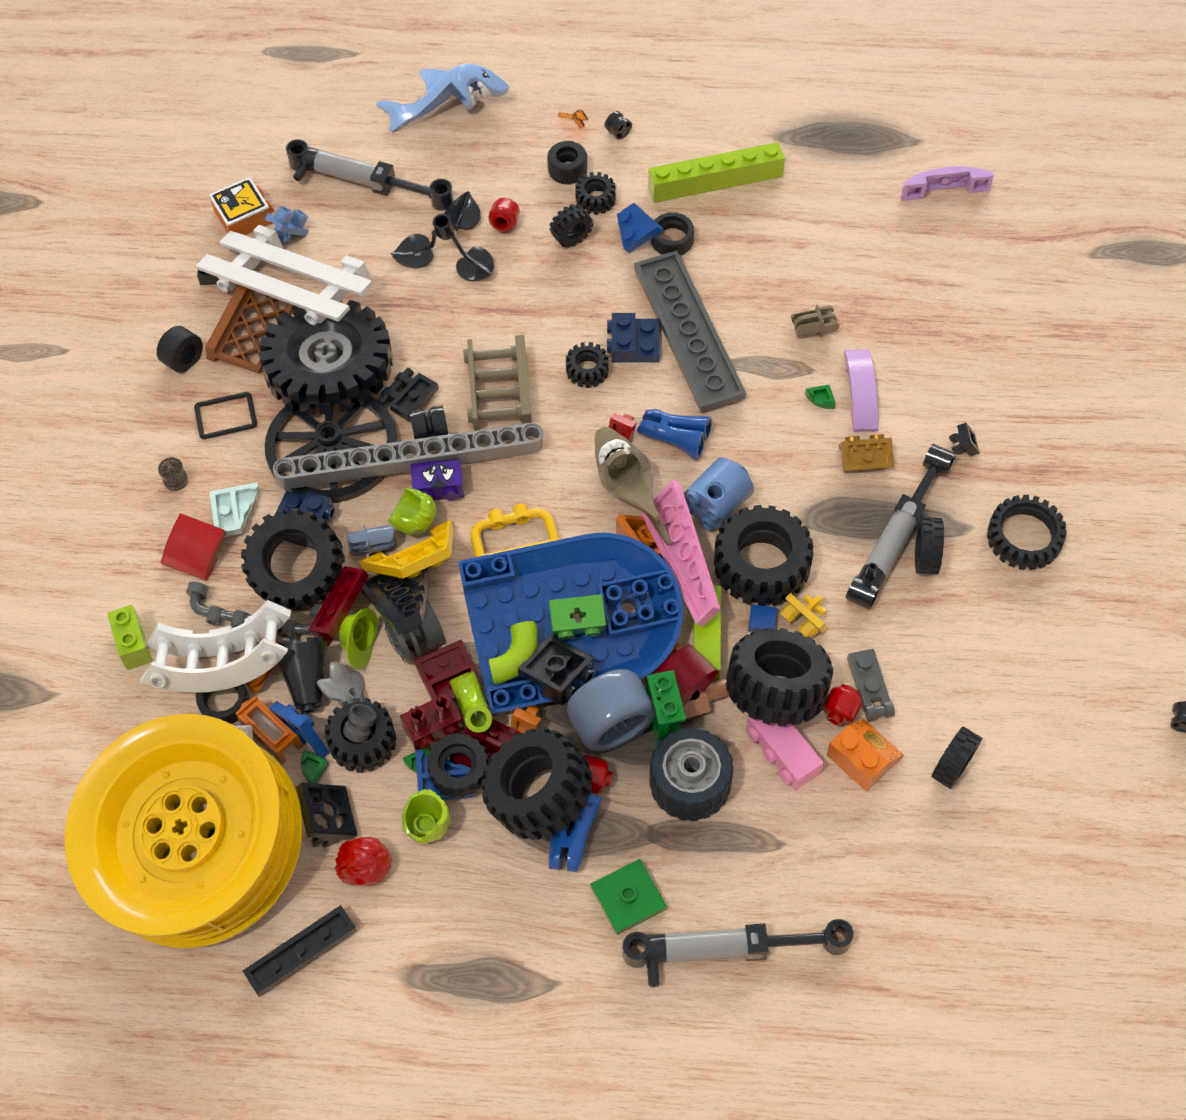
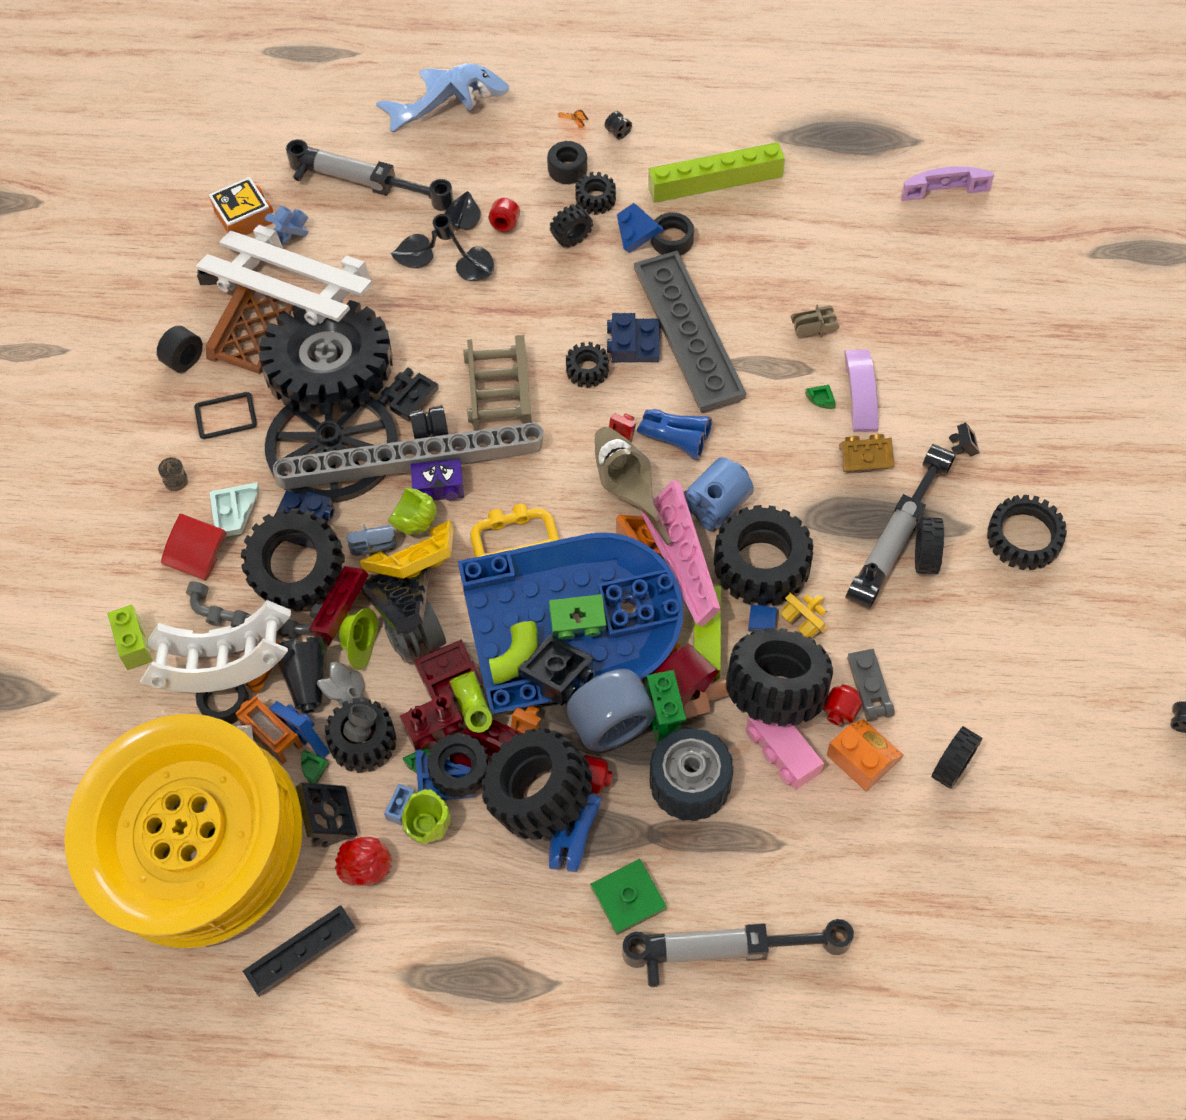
none -> medium blue piece [384,784,415,826]

